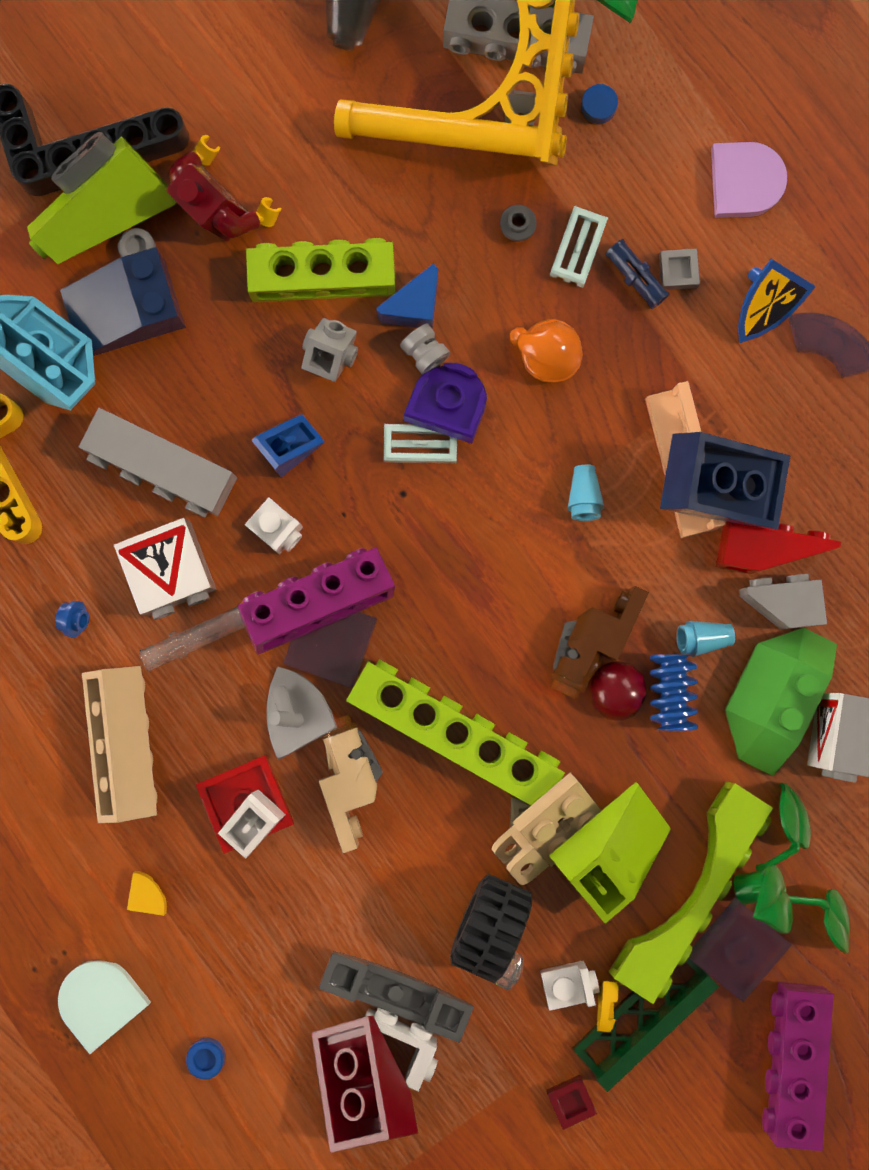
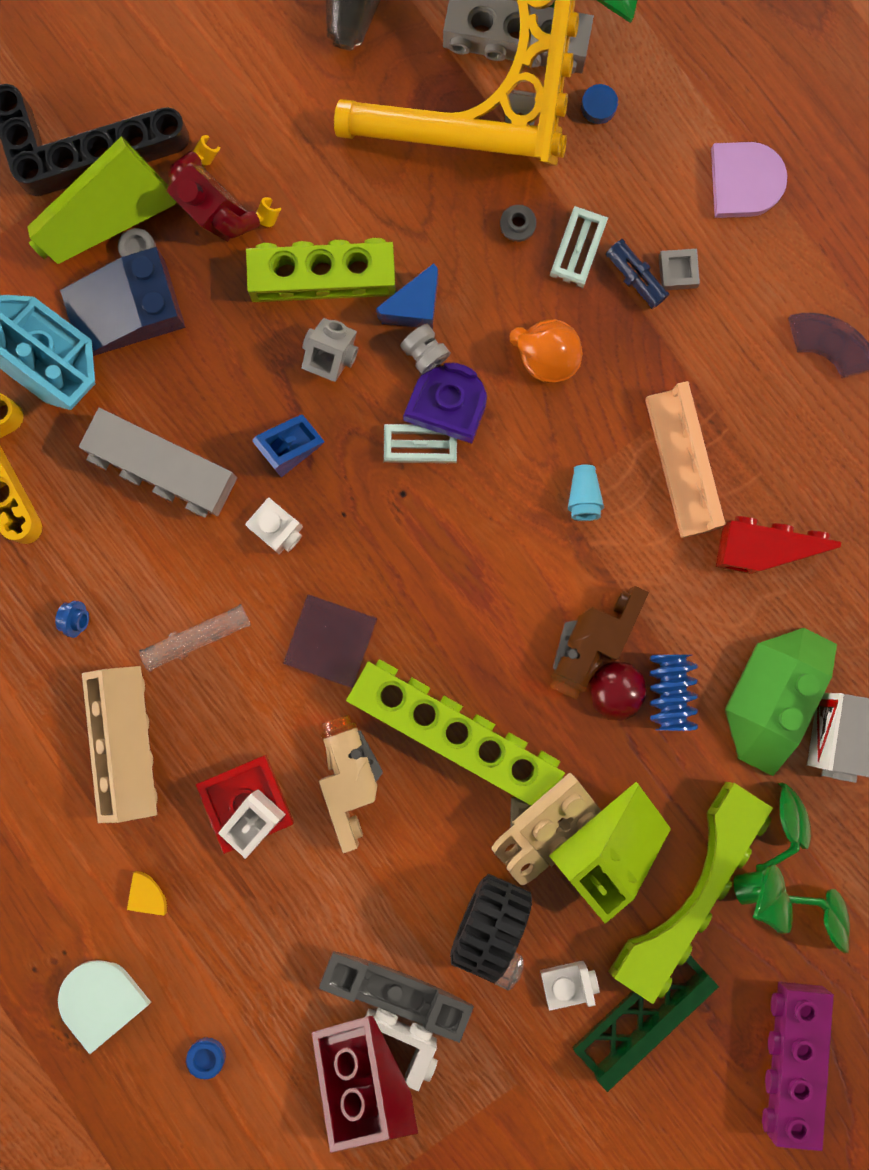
dark grey beam [51,132,116,194] -> none
piece [114,518,217,620] -> none
magenta brick [238,547,395,655] -> none
light grey shield [267,667,338,760] -> none
dark red tile [546,1075,597,1130] -> none
yellow tile [597,981,618,1032] -> none
dark blue slope [660,432,791,530] -> none
medium azure cone [677,621,735,657] -> none
tile [689,897,792,1002] -> none
shield [738,258,816,343] -> none
light grey slope [739,574,827,629] -> none

